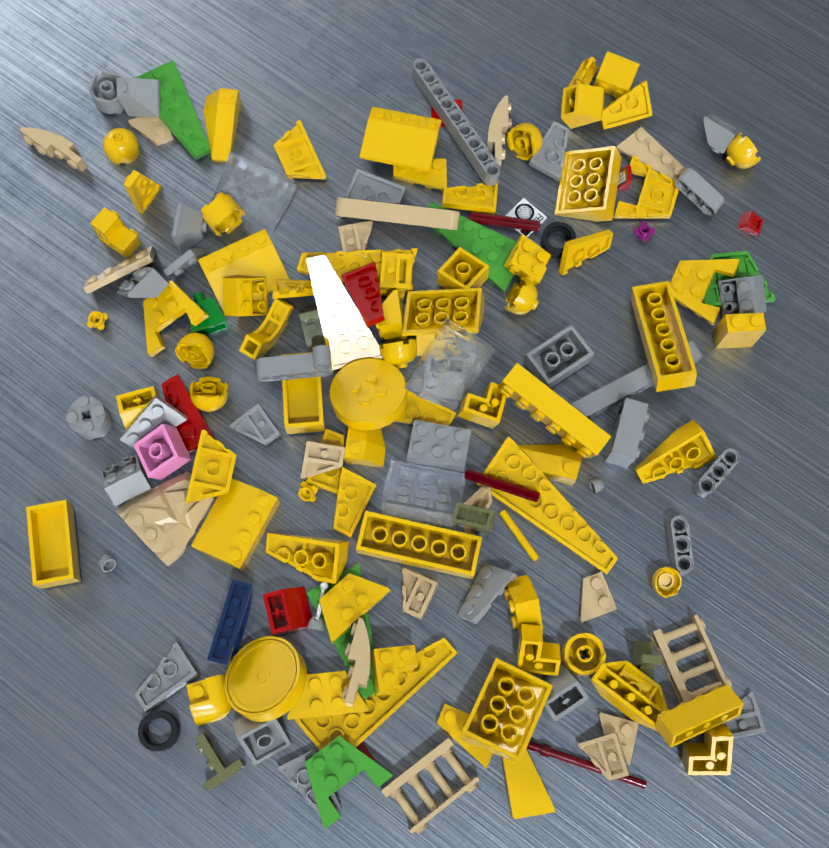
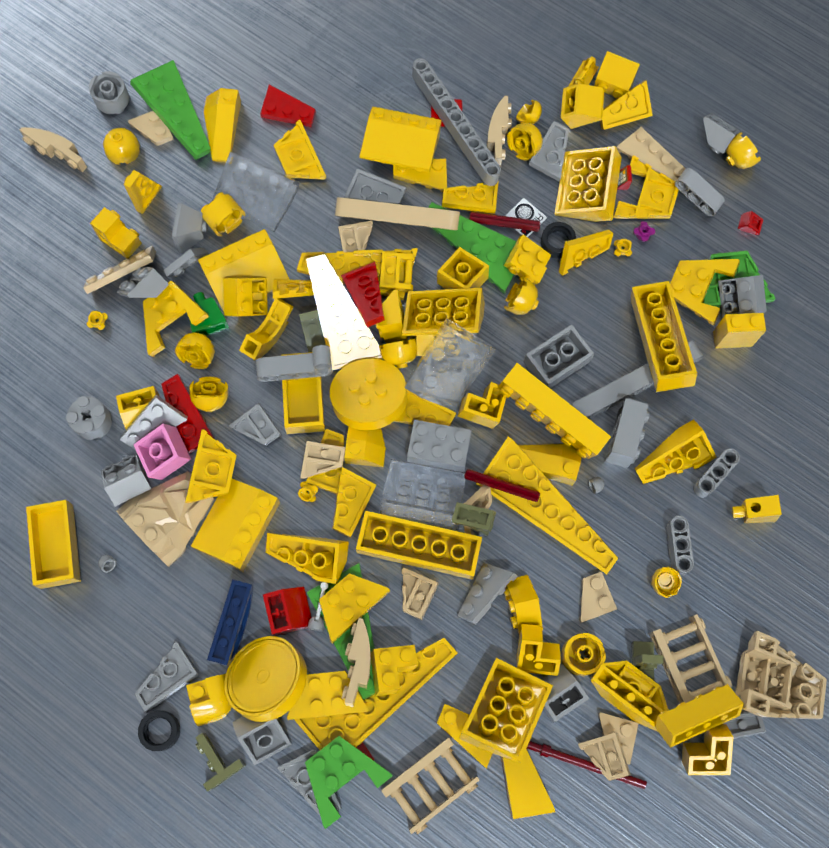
light grey slope [116,78,160,117] -> none
yellow bar [499,509,540,562] -> none
none -> red wing [260,84,316,128]
none -> yellow hair [516,100,542,124]
none -> yellow plate [614,239,632,257]
none -> yellow torso [732,495,782,523]
none -> tan wedge [736,631,827,719]

